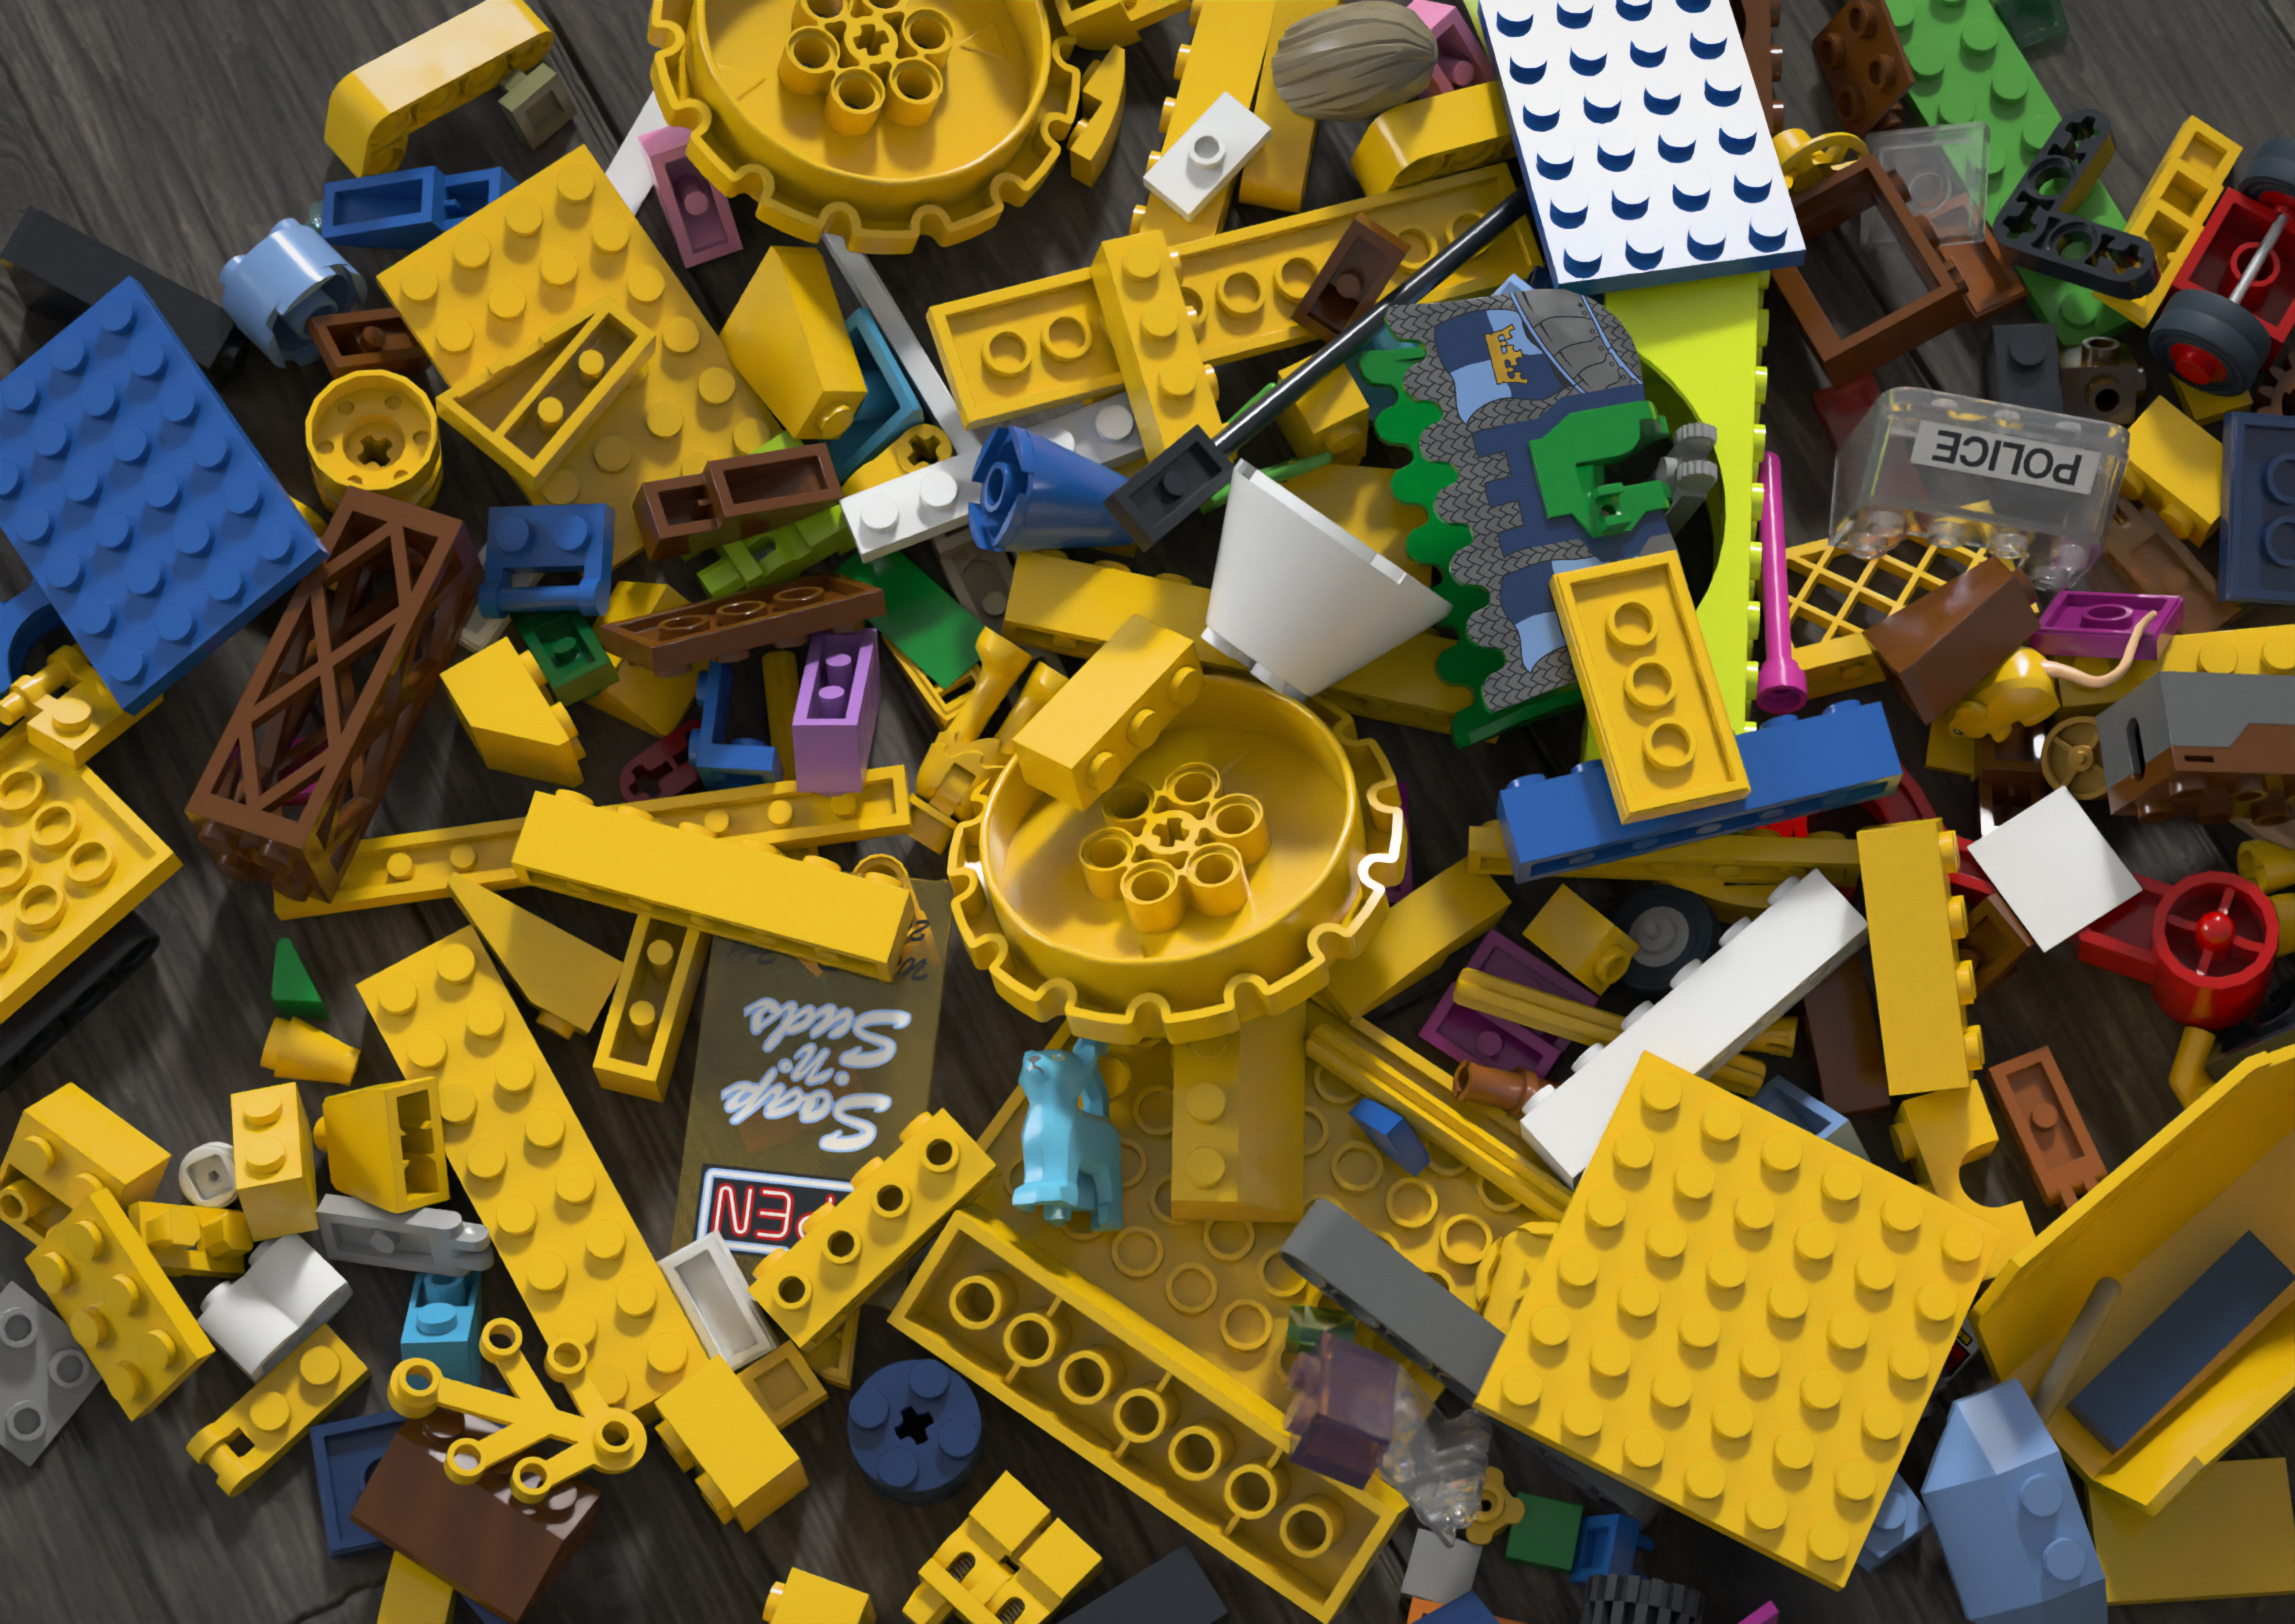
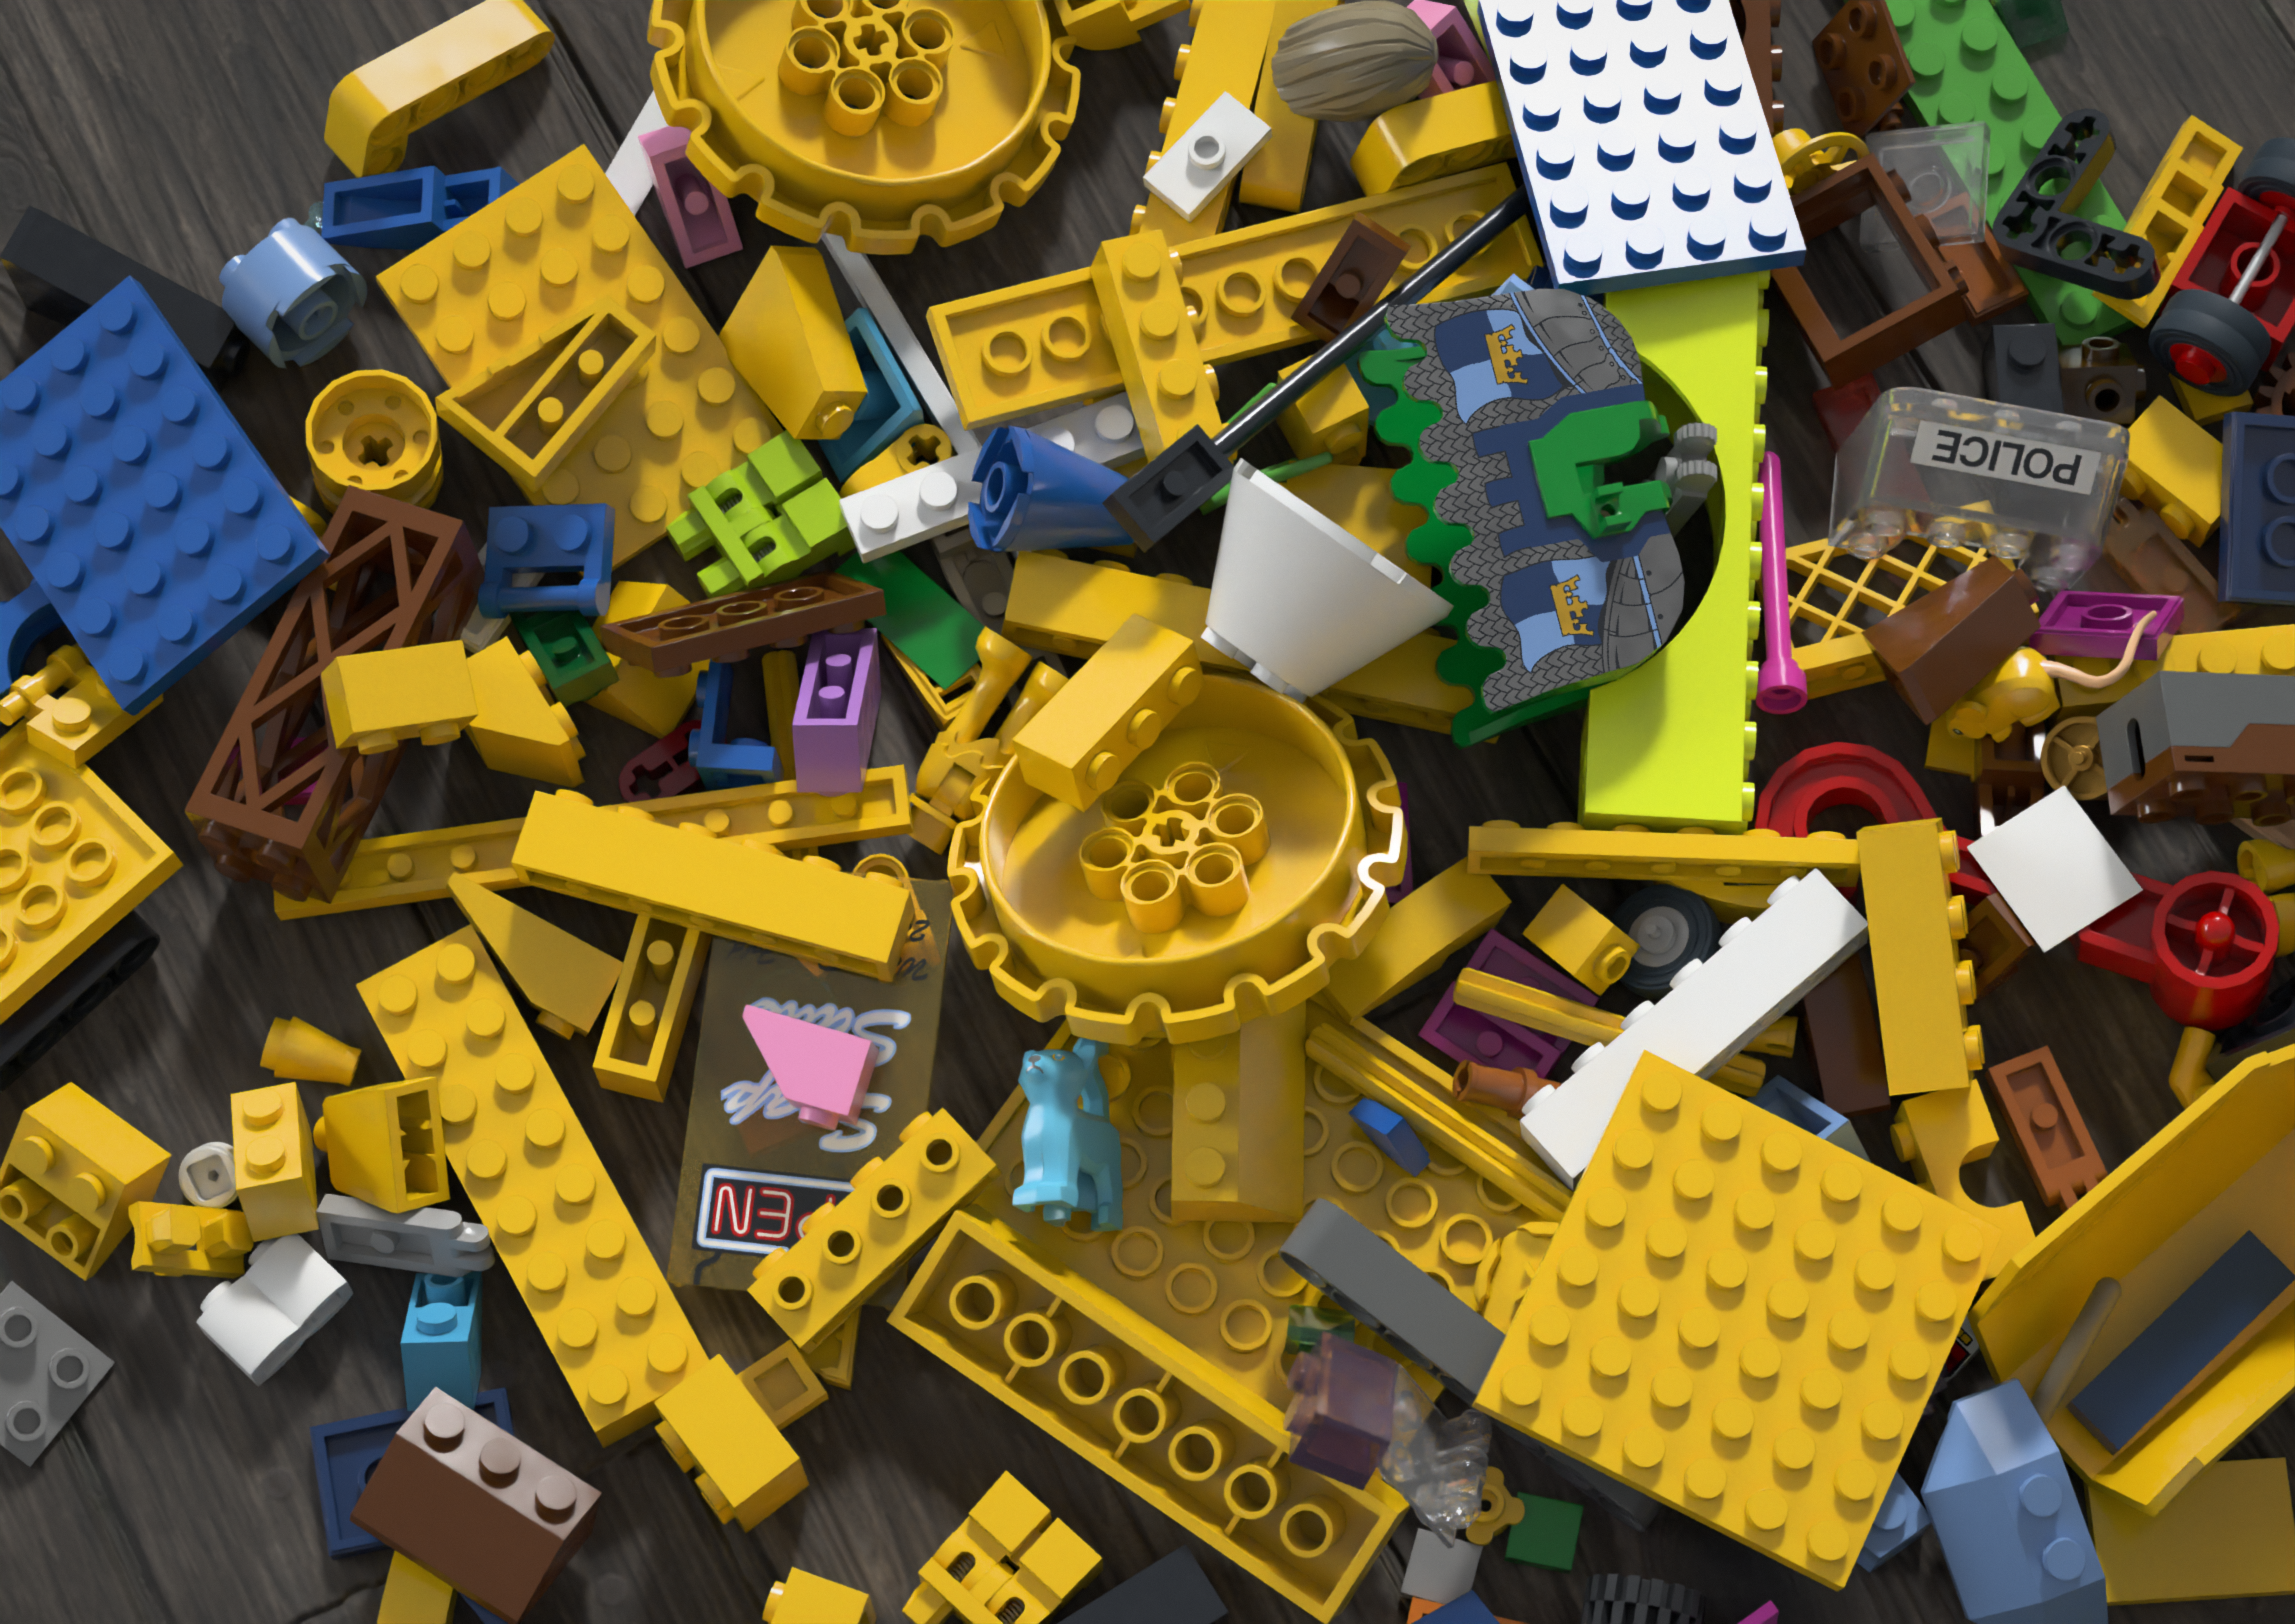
yellow plate [24,1187,216,1422] -> none
yellow plate [186,1323,372,1498] -> none
green slope [271,938,330,1020] -> none
reddish brown slope [306,307,432,380] -> none
yellow plant [387,1318,647,1504] -> none
olive tile [497,63,578,151] -> none
reddish brown slope [632,442,844,562] -> none
white tile [656,1229,781,1371] -> none
dark blue brick [847,1359,984,1507] -> none
yellow slope [1067,44,1126,188] -> none
blue brick [1496,700,1903,884] -> none
yellow tile [1548,550,1751,825] -> none
blue tile [1569,1513,1654,1588] -> none
none -> yellow brick [321,640,478,754]
none -> bright pink slope [742,1004,879,1130]

